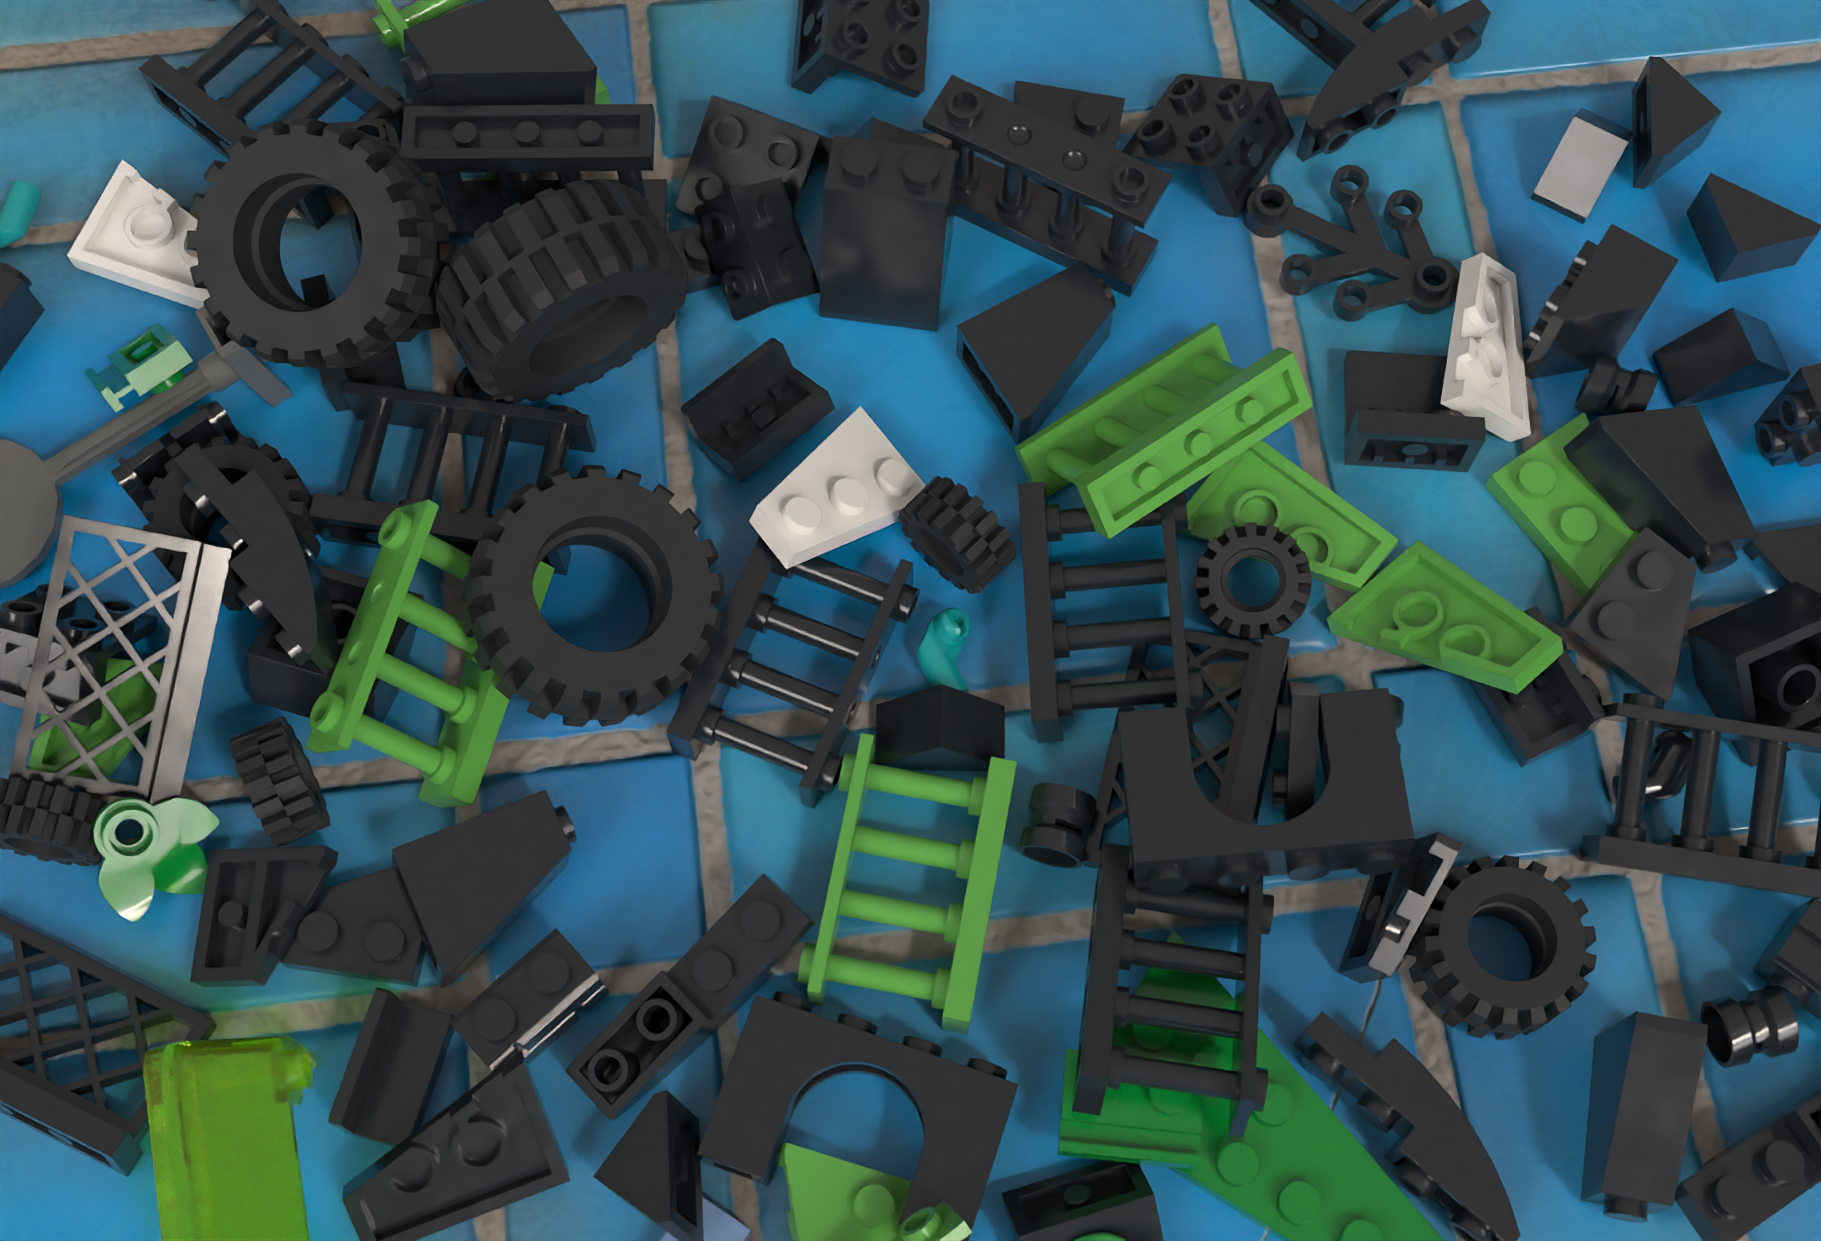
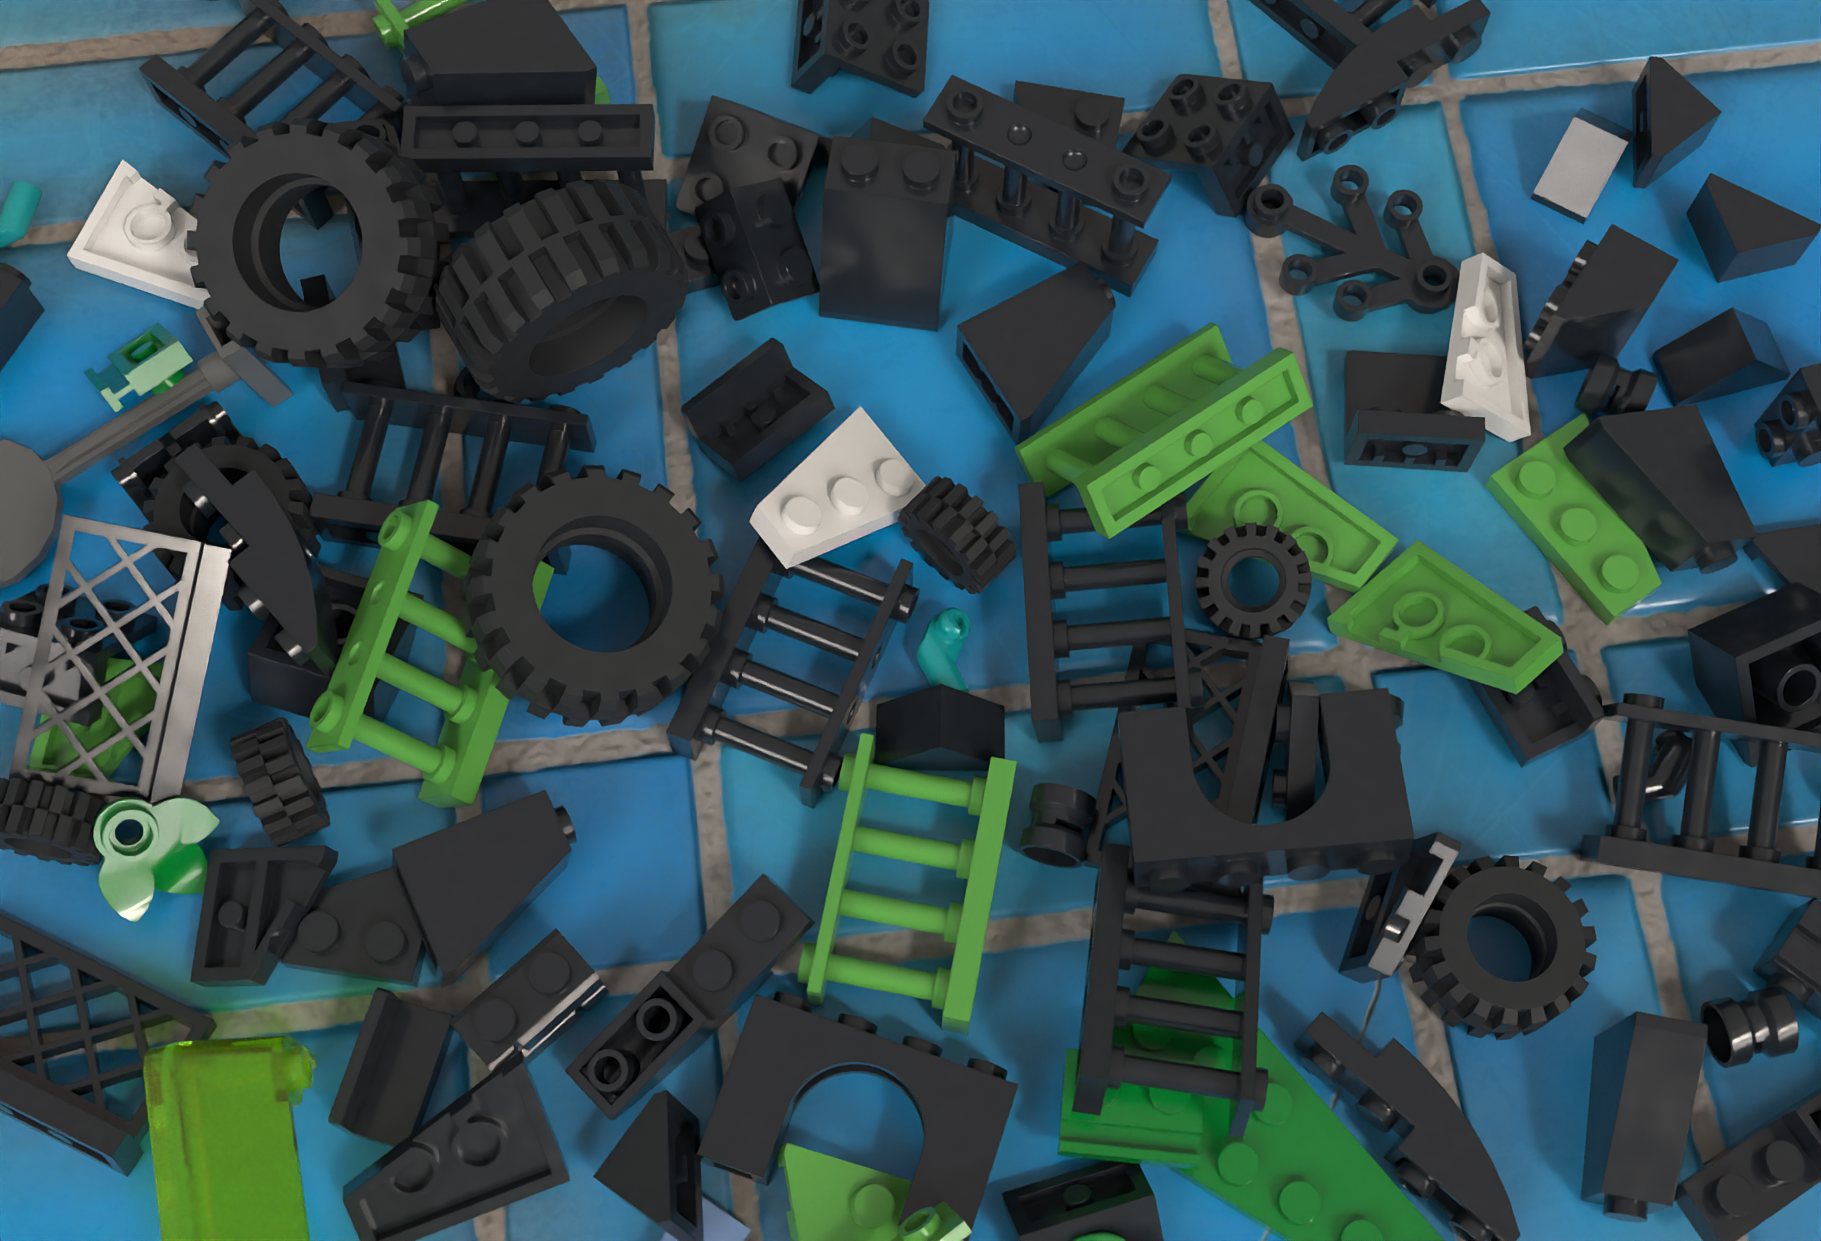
black wing [1560,526,1697,703] -> none

